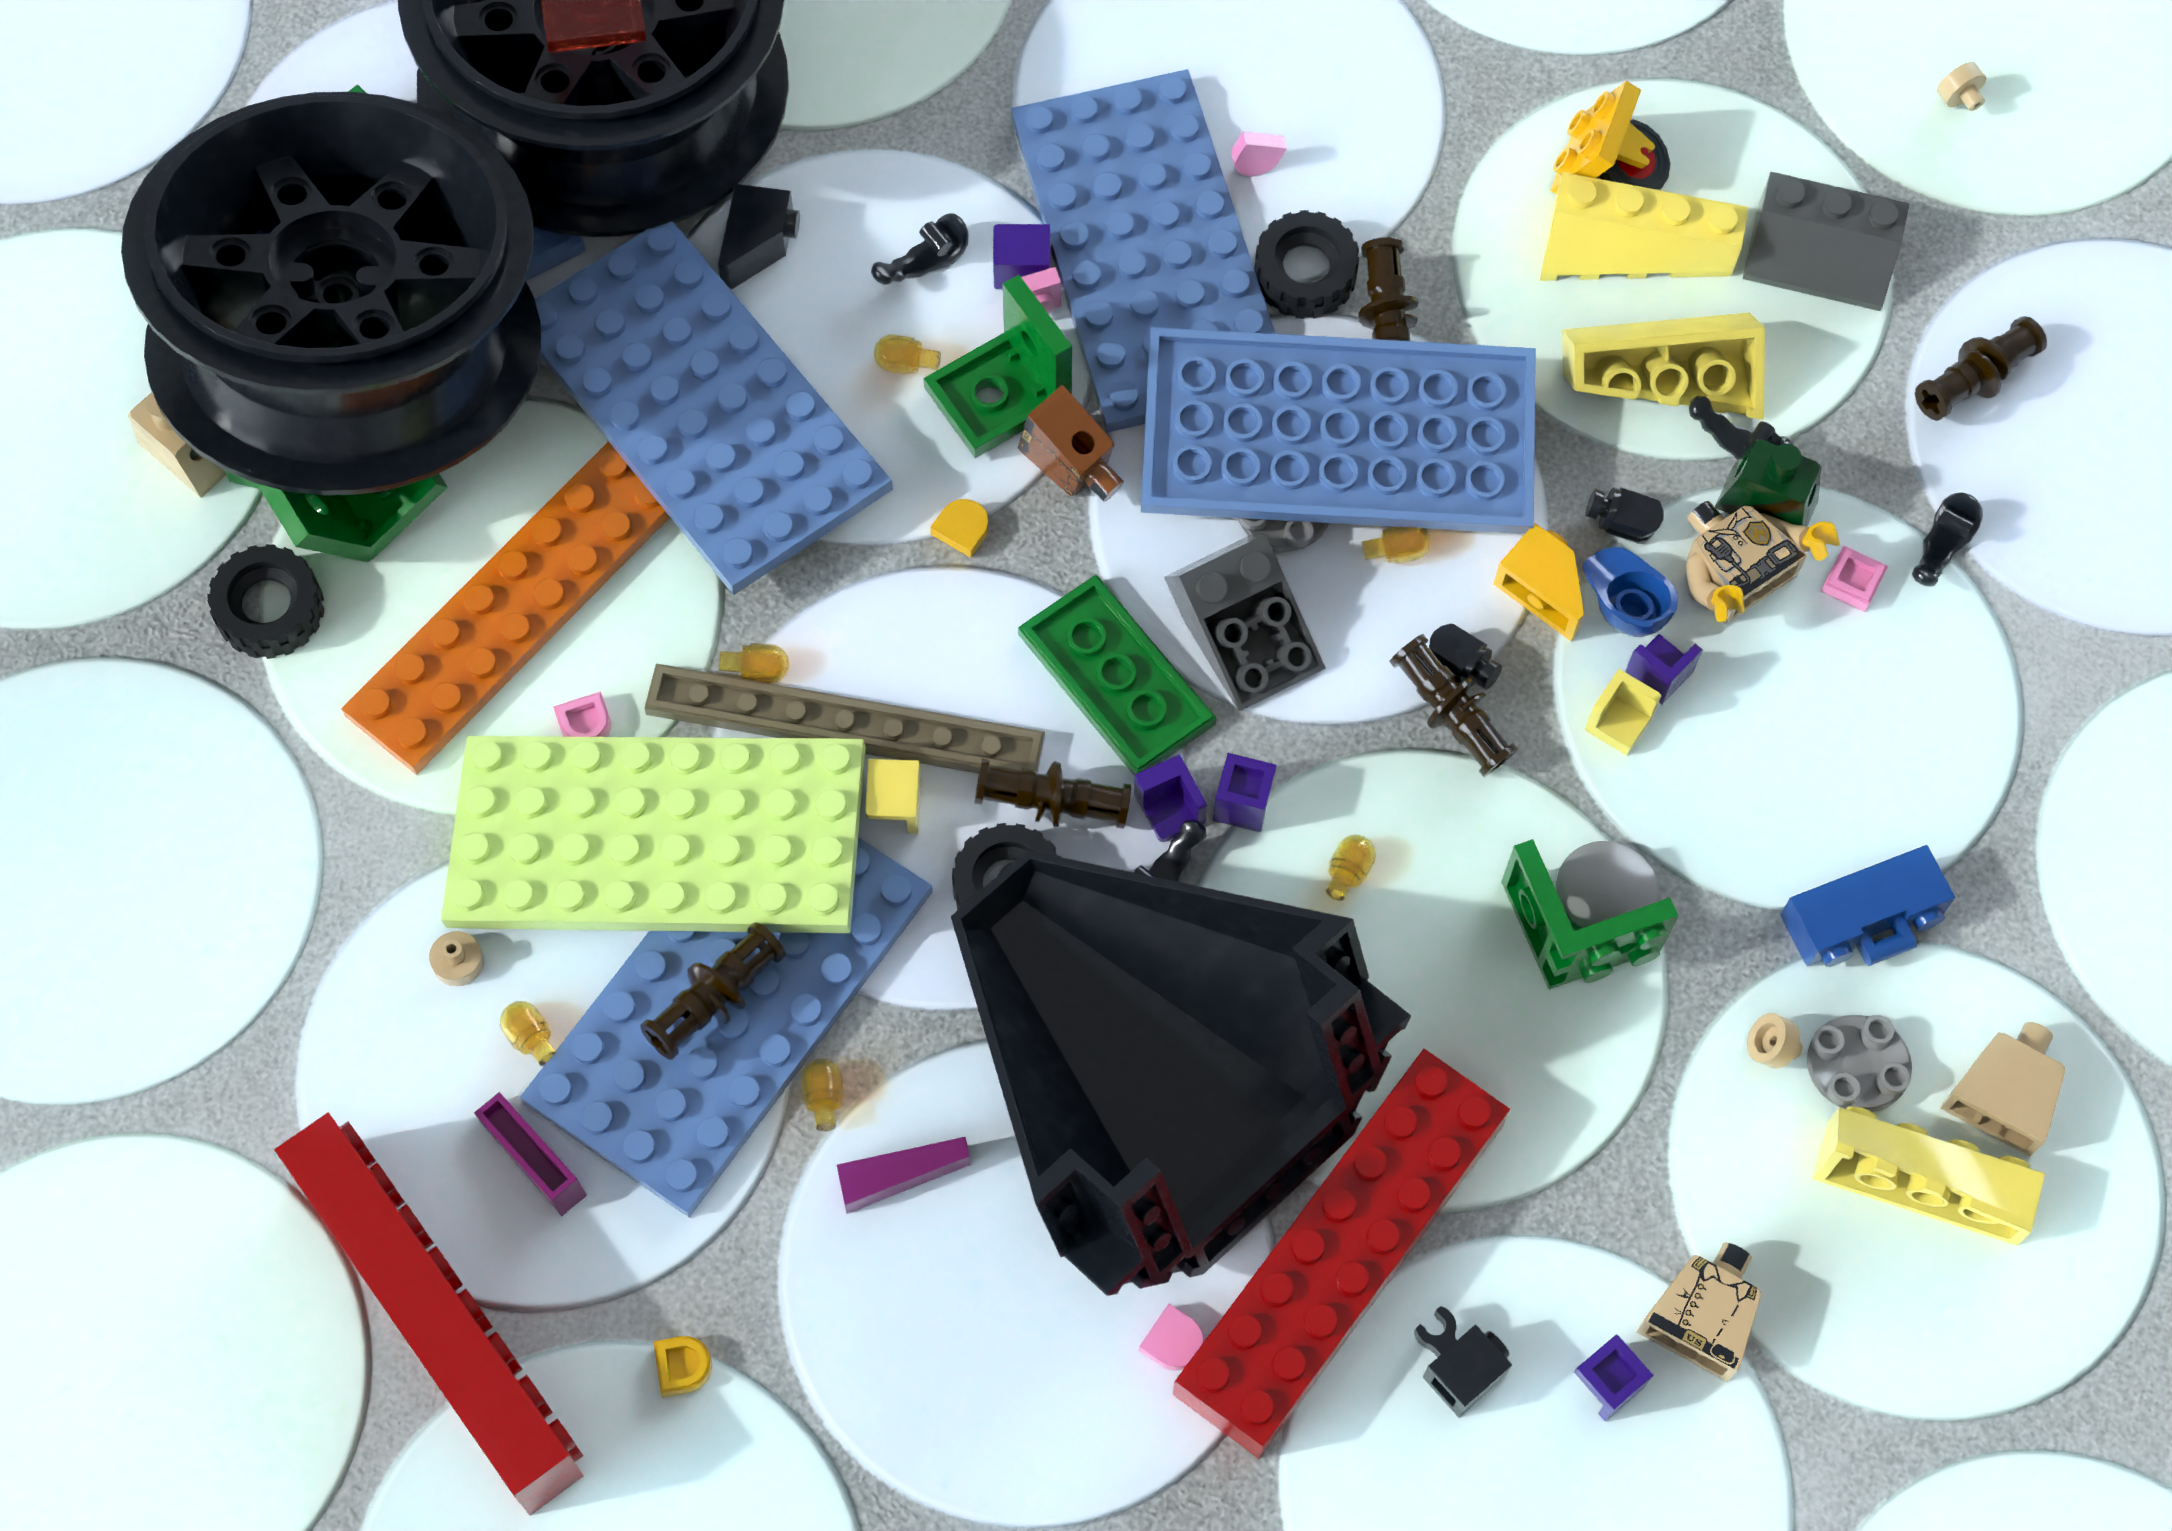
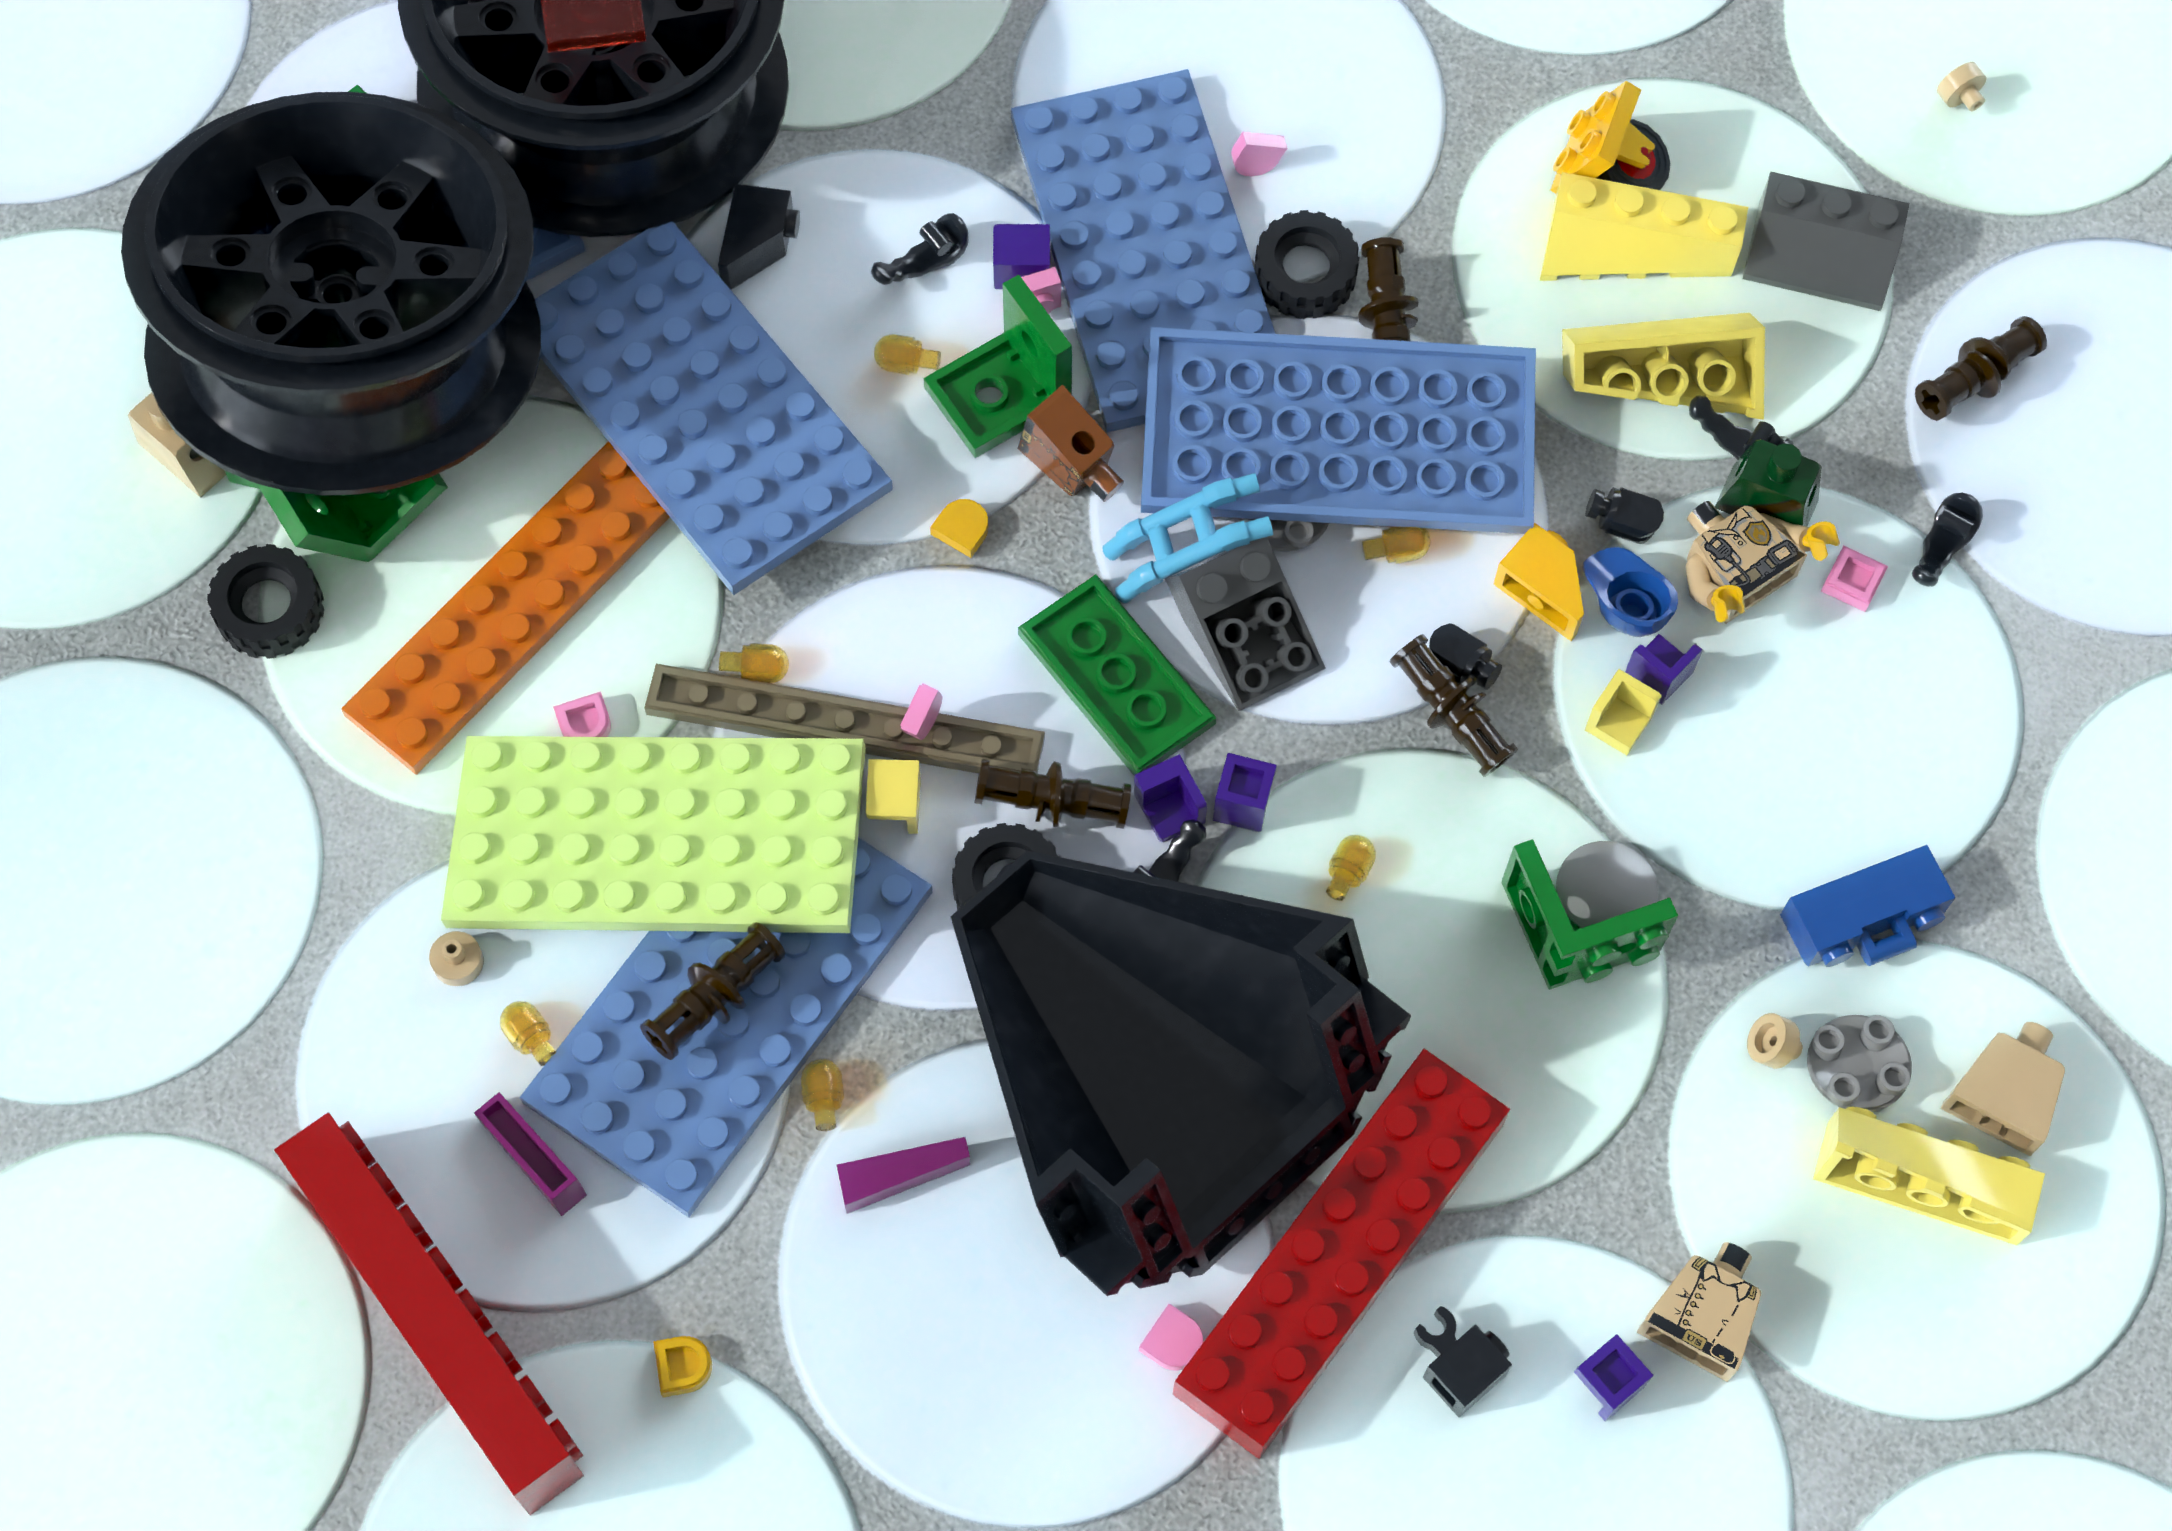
none -> bright pink tile [900,683,943,740]
none -> medium azure piece [1102,473,1273,603]

